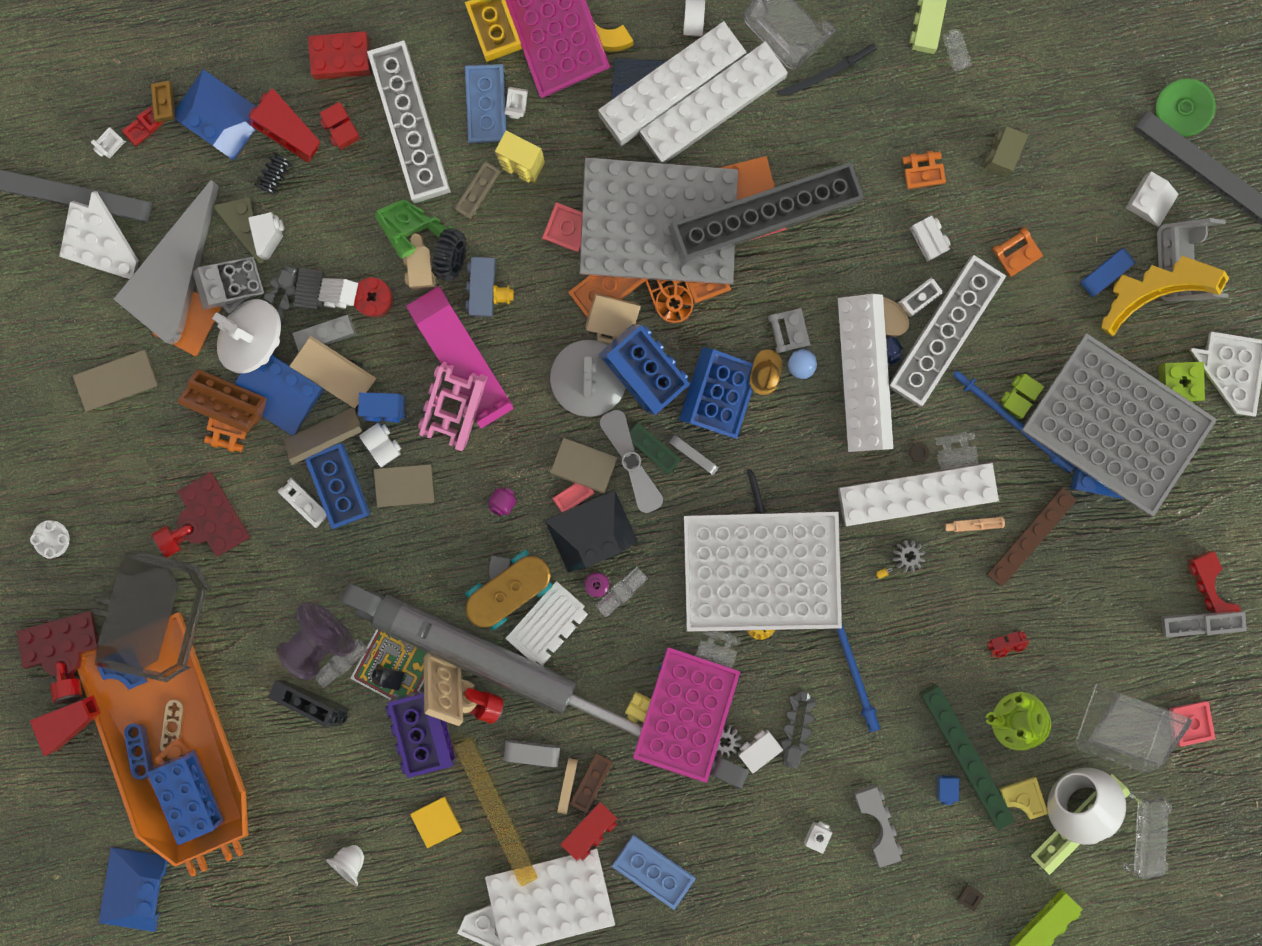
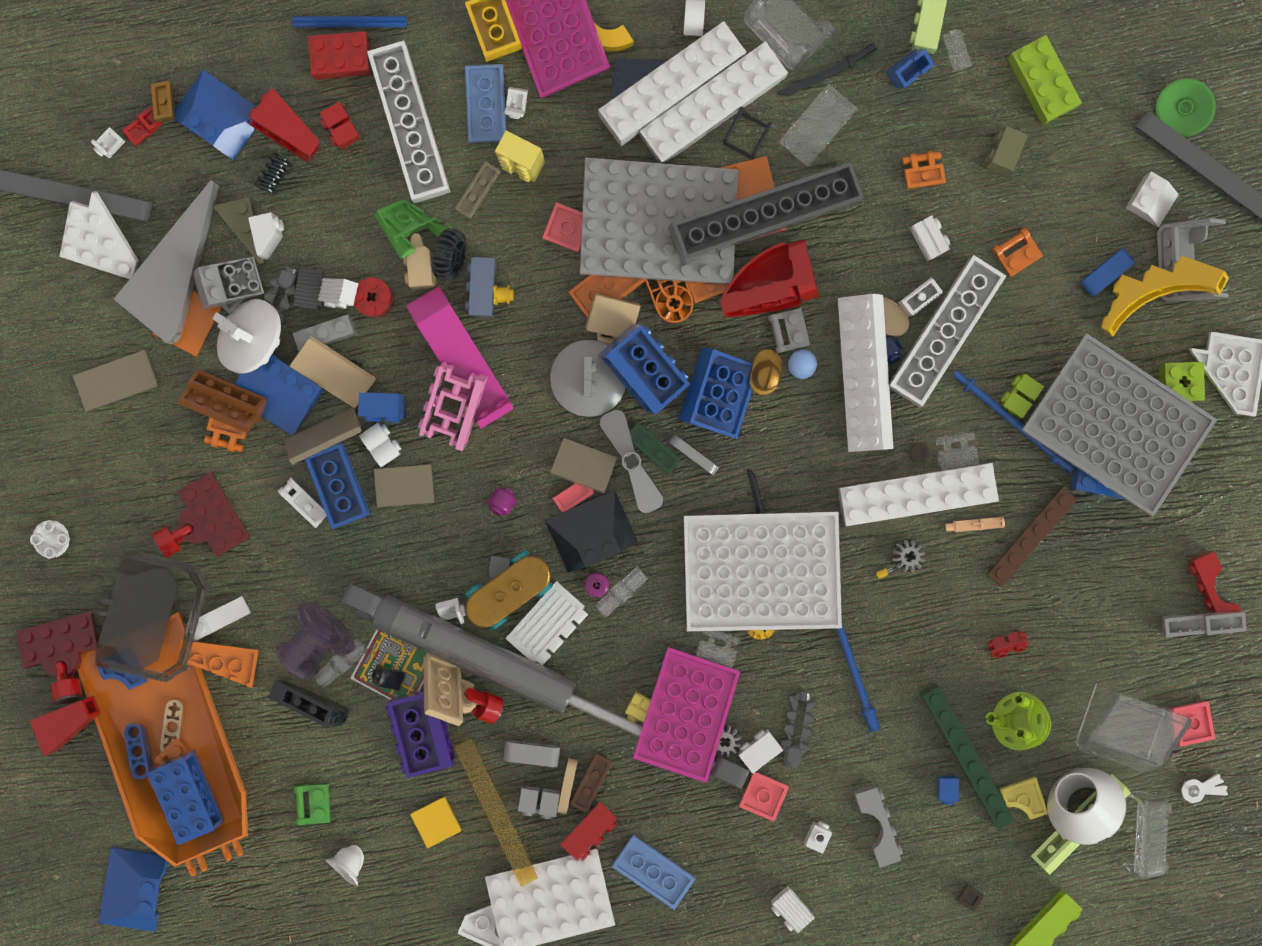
none -> orange wing [177,639,259,688]
none -> white slope [186,596,251,641]
none -> blue axle [292,16,407,28]
none -> bright green plate [293,783,331,825]
none -> white bracket [436,598,466,624]
none -> light grey piece [518,785,560,819]
none -> red panel [720,239,819,317]
none -> black piece [723,107,772,159]
none -> coral plate [739,772,789,822]
none -> white brick [771,886,815,933]
none -> clear plate [778,84,858,168]
none -> blue brick [886,49,935,88]
none -> lime brick [1007,35,1082,126]
none -> white piece [1180,773,1228,803]

